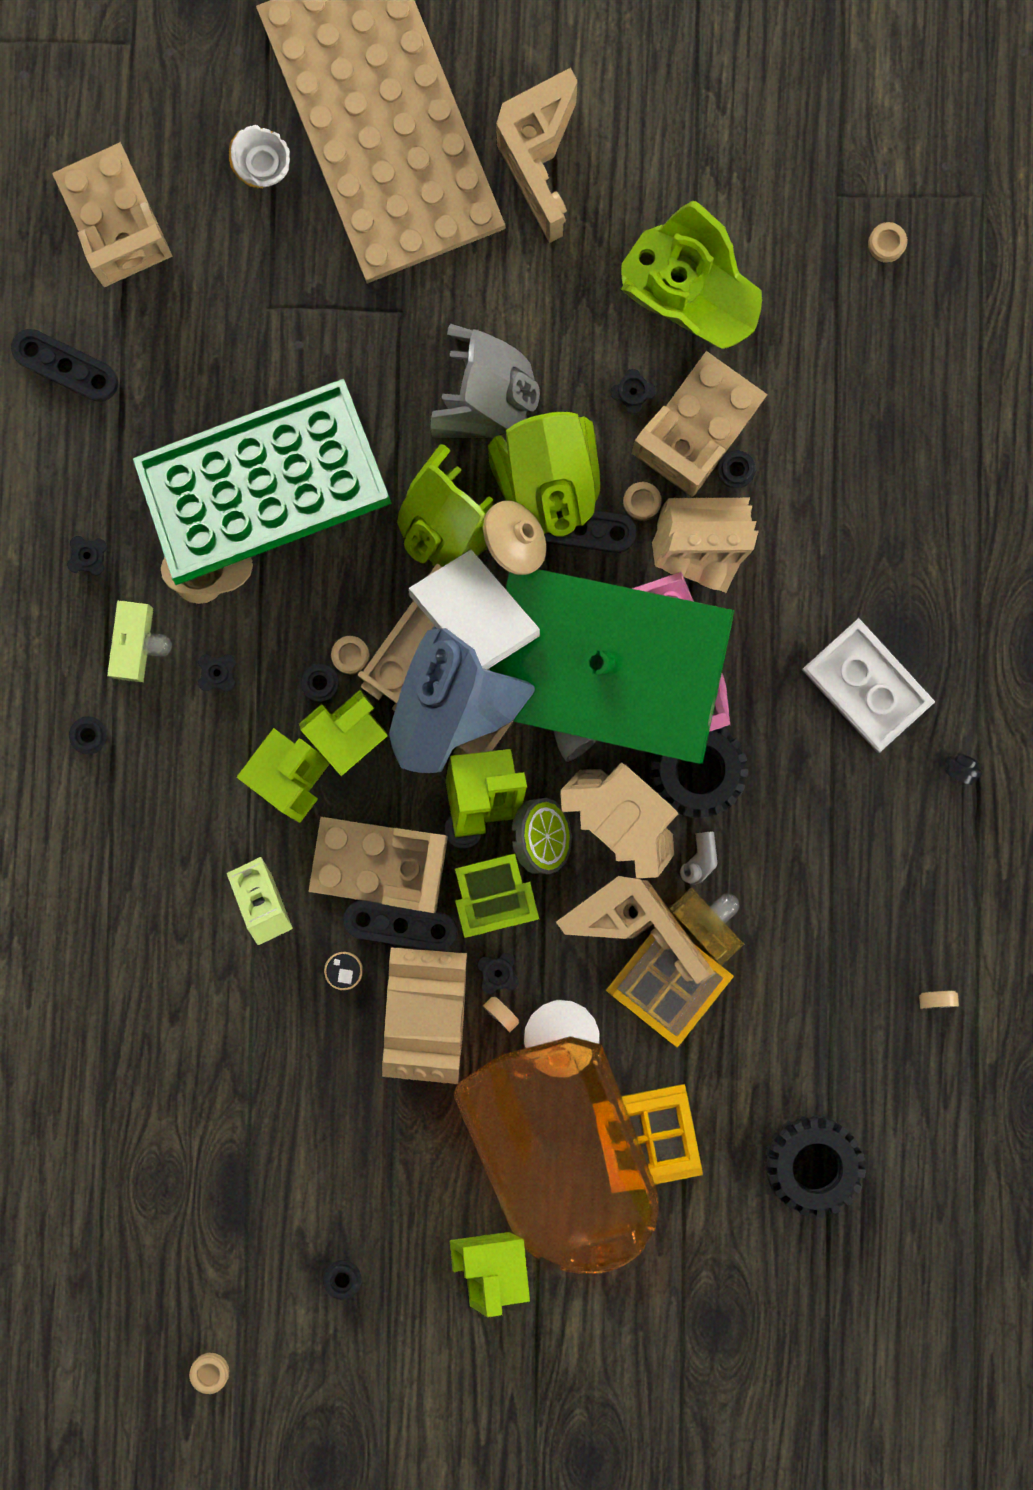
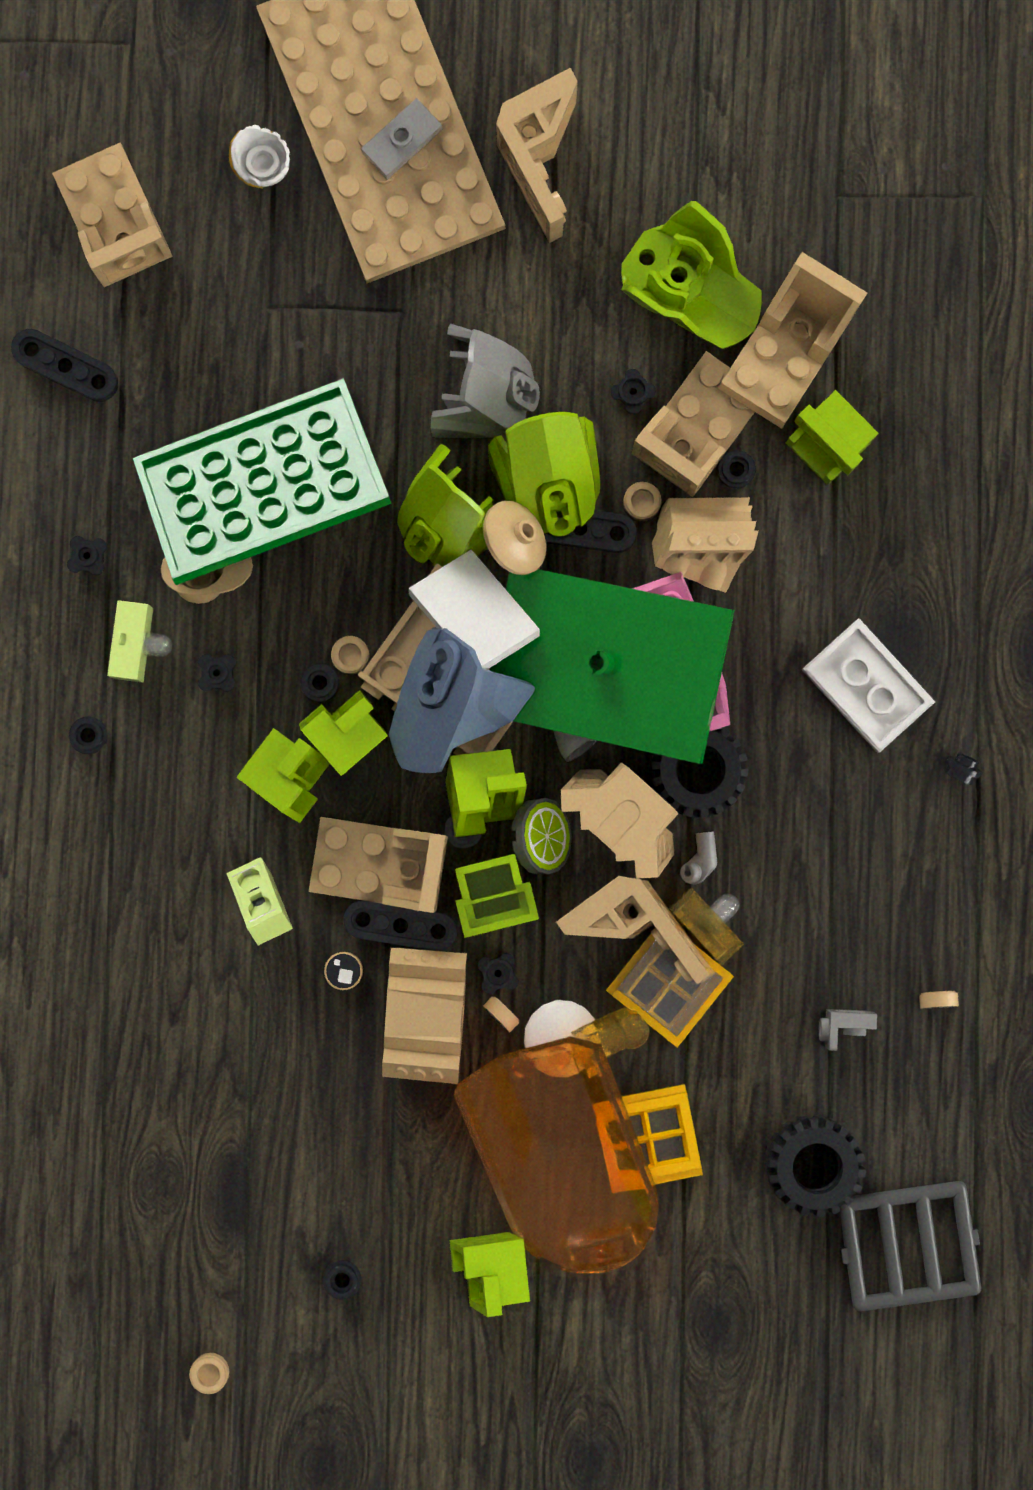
tan tile [868,222,907,263] -> none
none -> light grey plate [361,98,443,180]
none -> clear yellow leg [571,1008,650,1075]
none -> tan bracket [718,252,867,429]
none -> lime plate [786,390,879,485]
none -> light grey bracket [819,1009,877,1051]
none -> dark grey bar [839,1181,982,1312]

